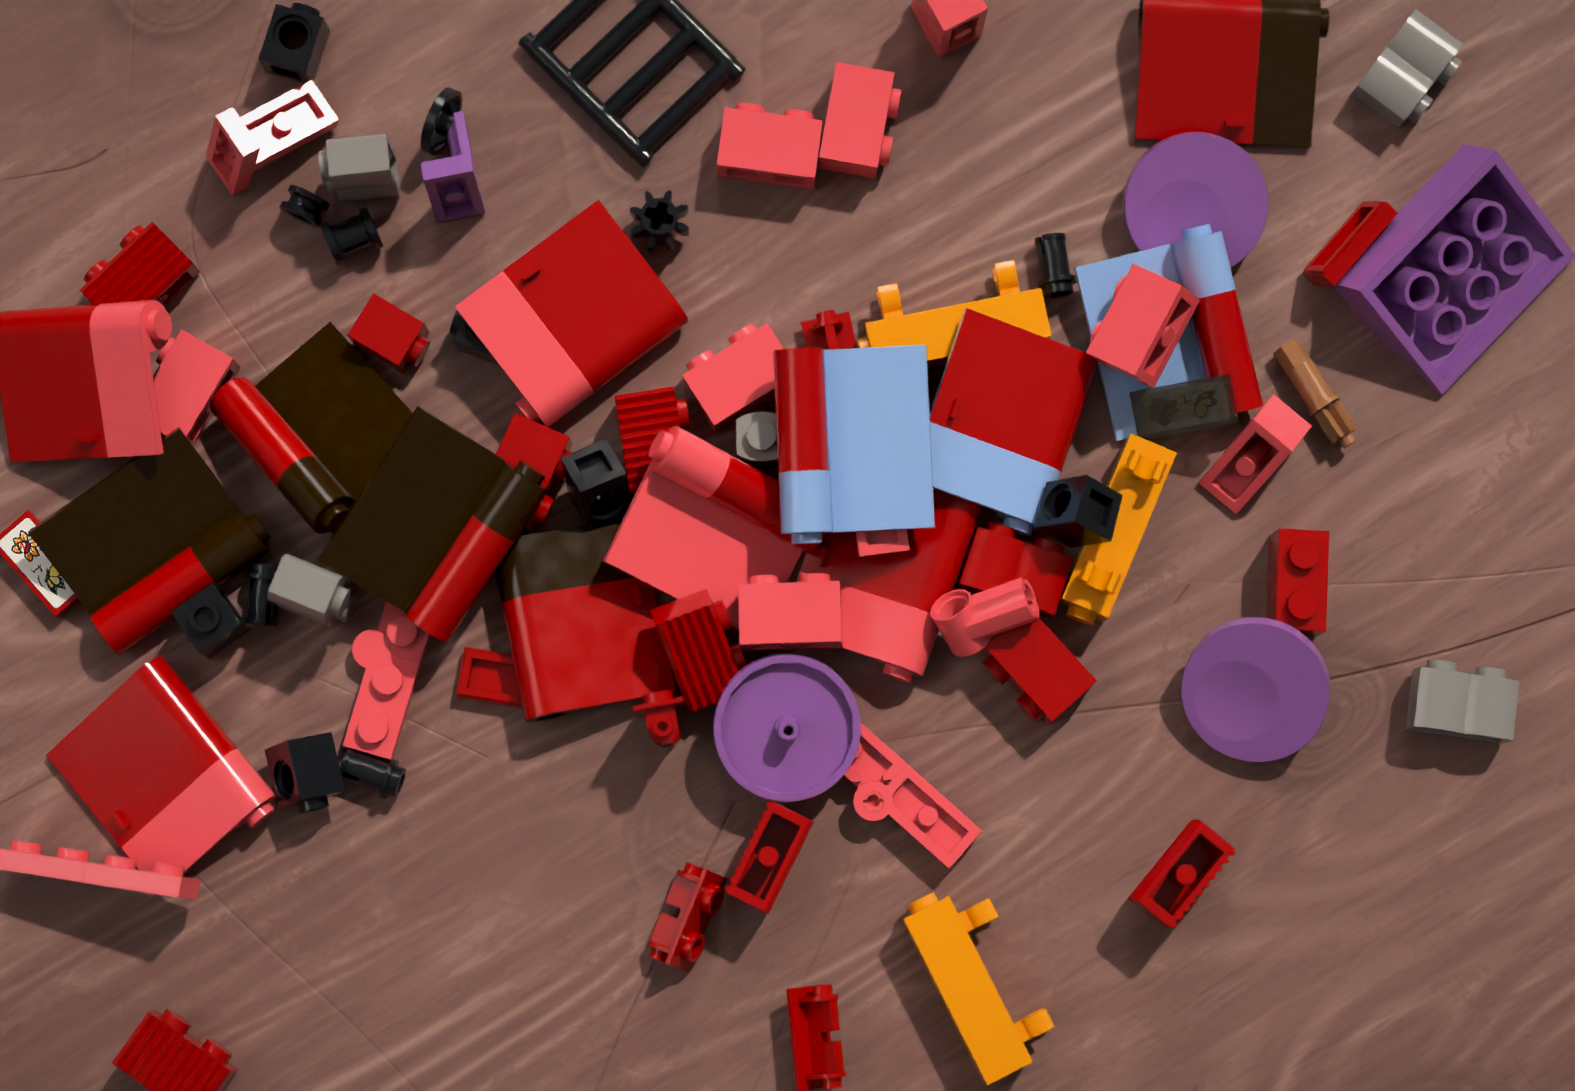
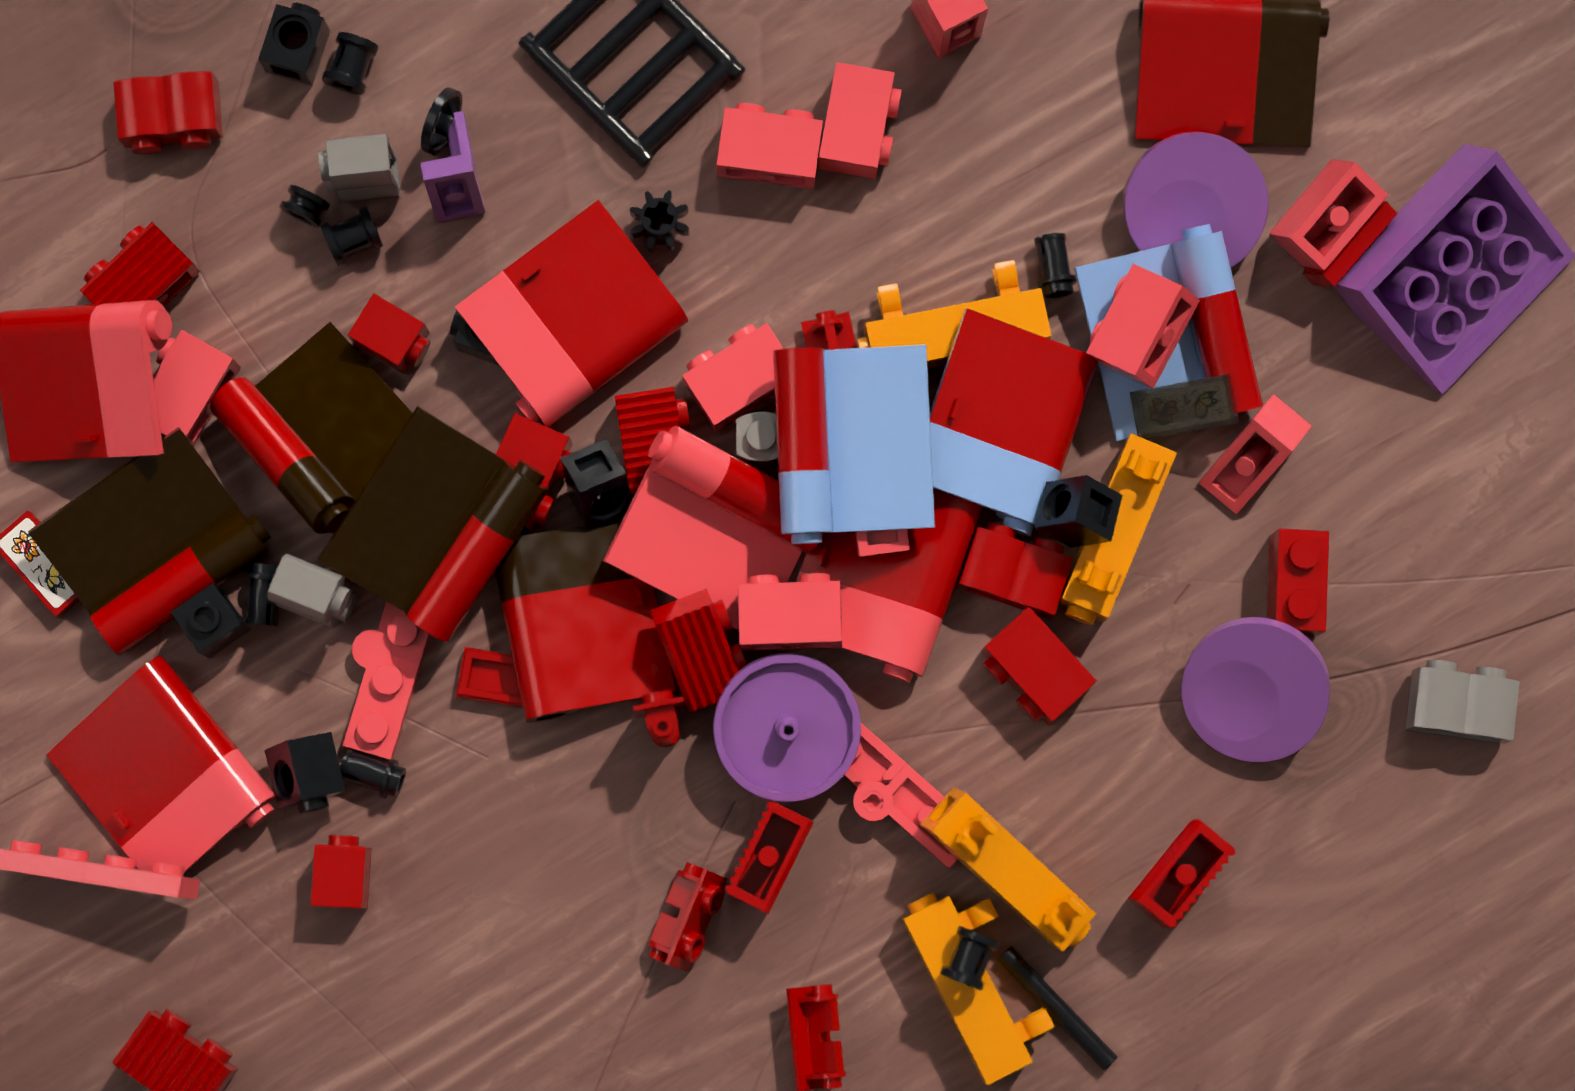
bracket [205,80,339,196] -> none
coral piece [930,577,1039,657] -> none
medium nougat piece [1273,338,1358,449] -> none
light grey brick [1351,9,1463,129] -> none
none -> red brick [113,71,223,155]
none -> red brick [311,835,372,909]
none -> black bush [322,32,379,95]
none -> light orange brick [920,787,1097,952]
none -> black bush [940,926,1001,991]
none -> black bar [997,946,1118,1071]
none -> coral brick [1268,159,1388,271]

